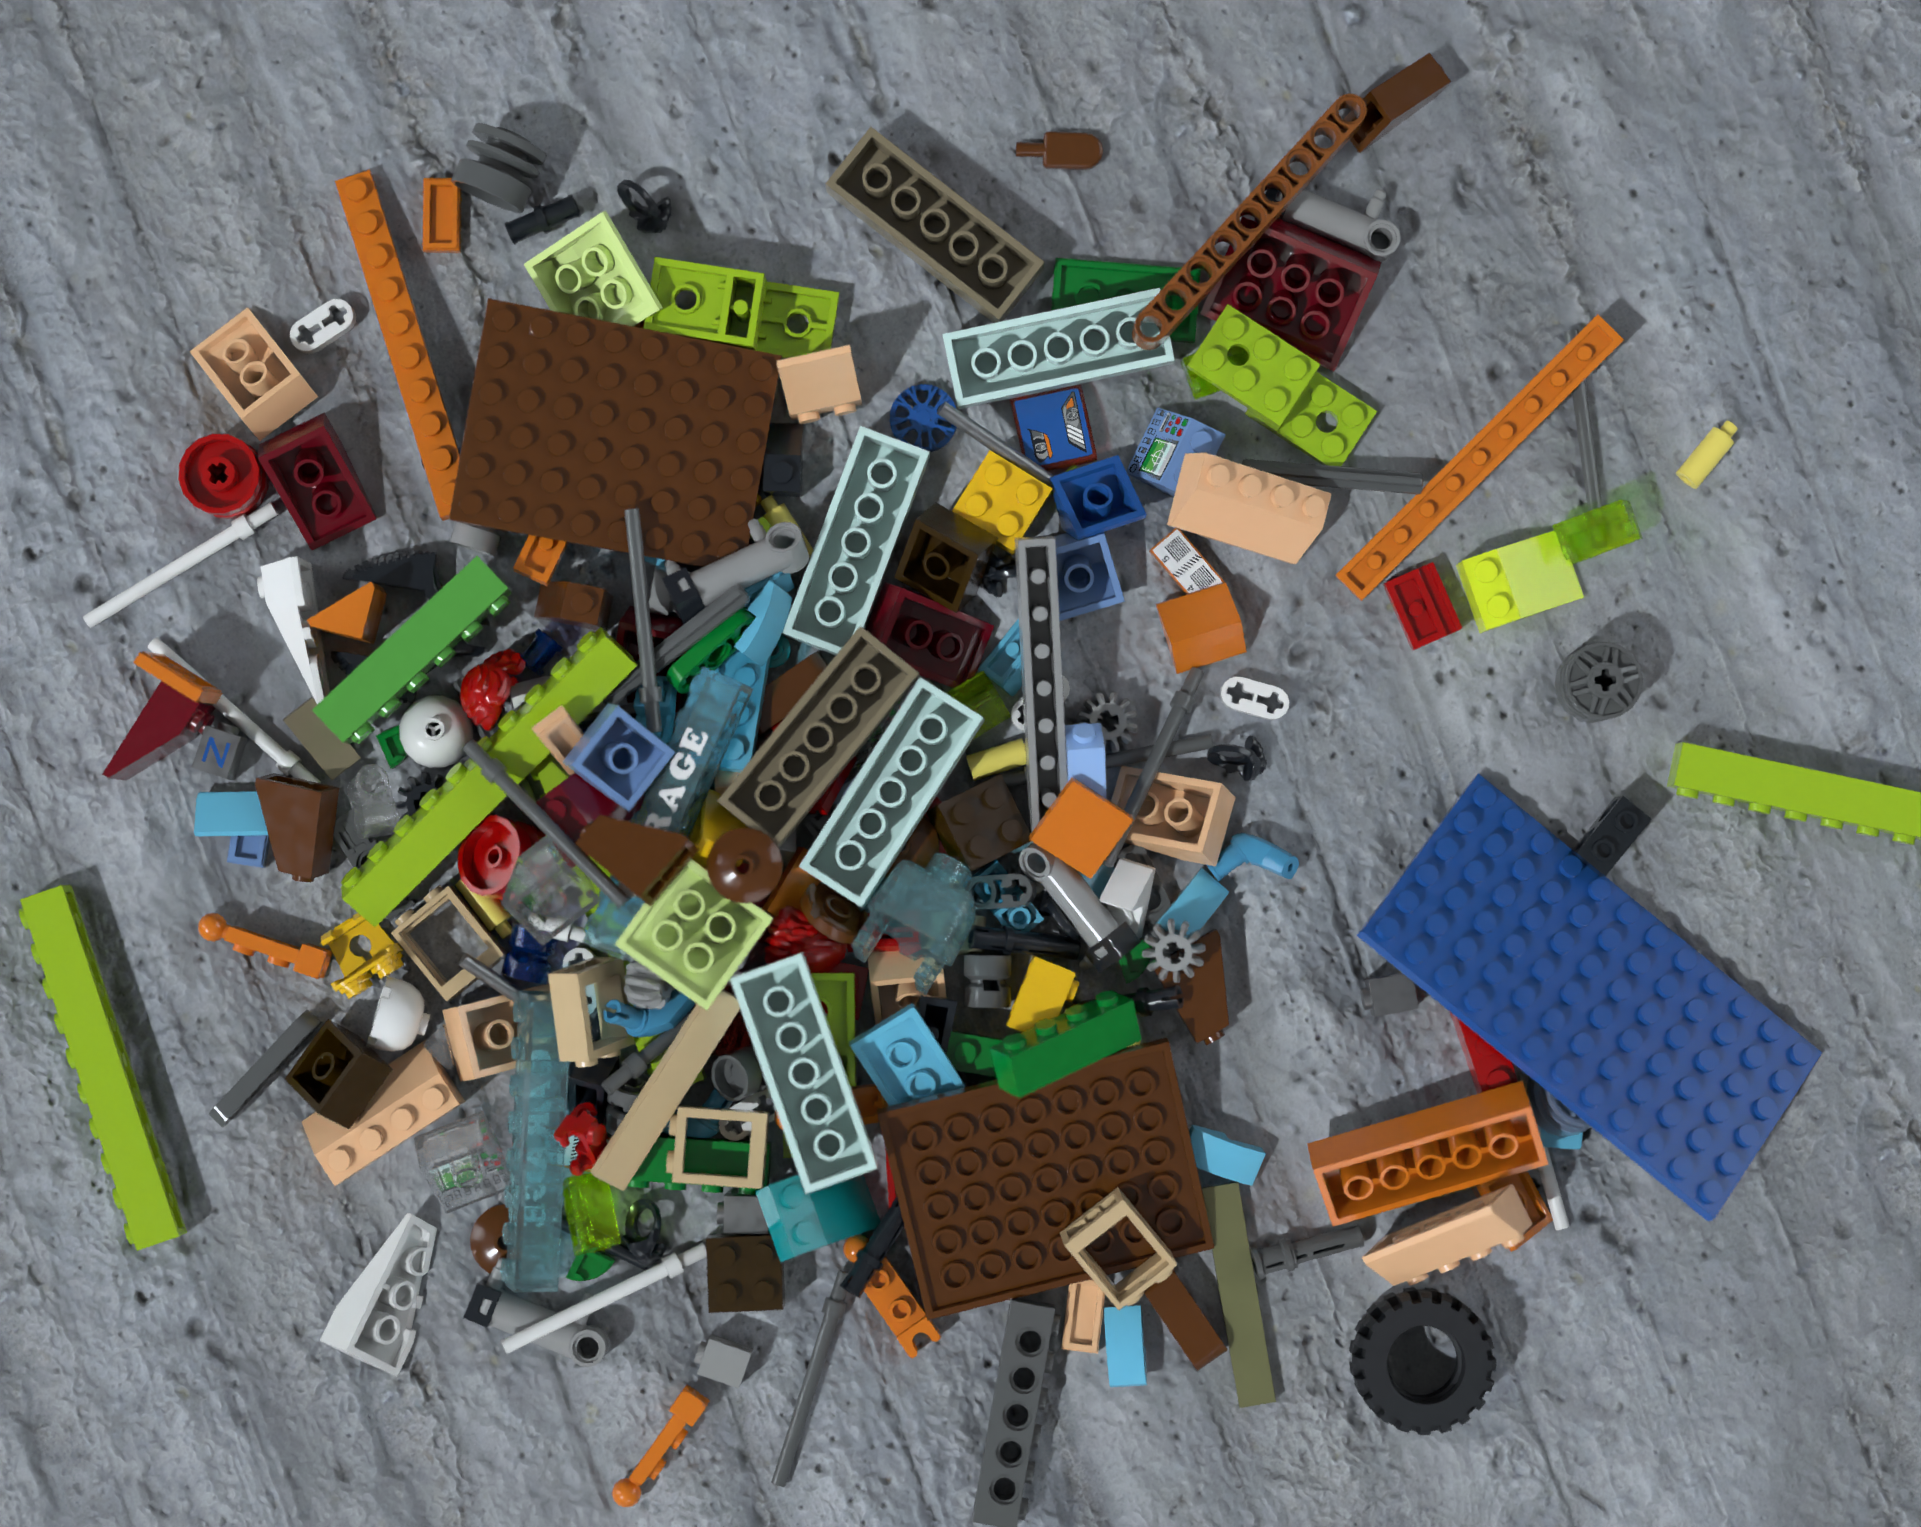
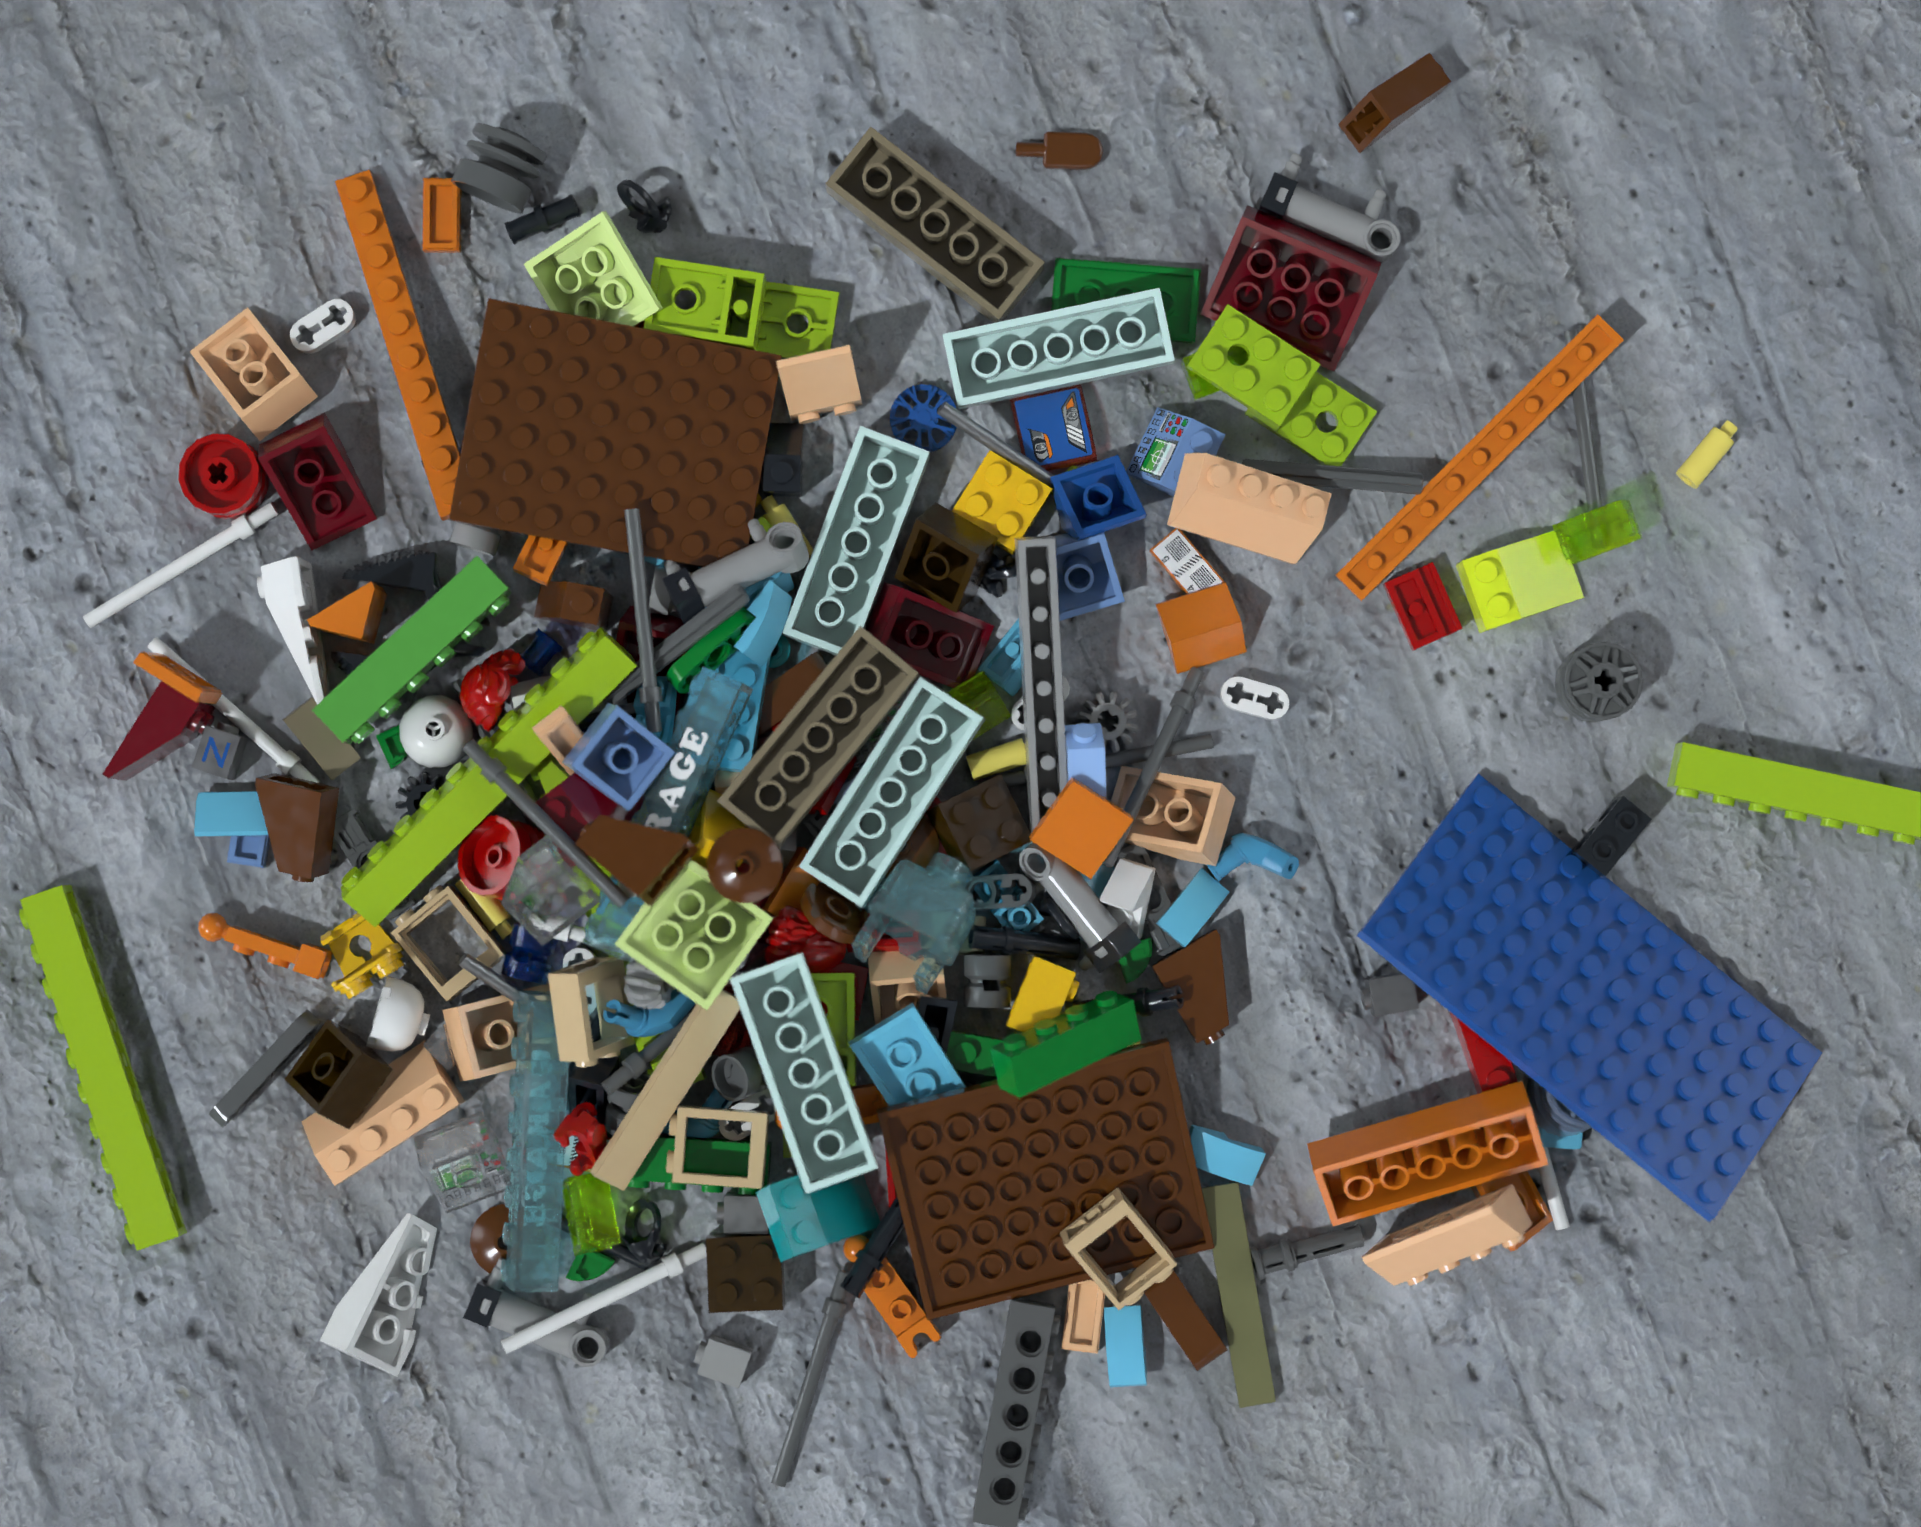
clear piece [347,764,400,839] -> none
orange plate [612,1384,710,1508] -> none
dark orange beam [1132,93,1367,350] -> none
light grey gear [1142,918,1206,983] -> none
black piece [1207,736,1267,781] -> none
black tyre [1349,1287,1496,1435] -> none

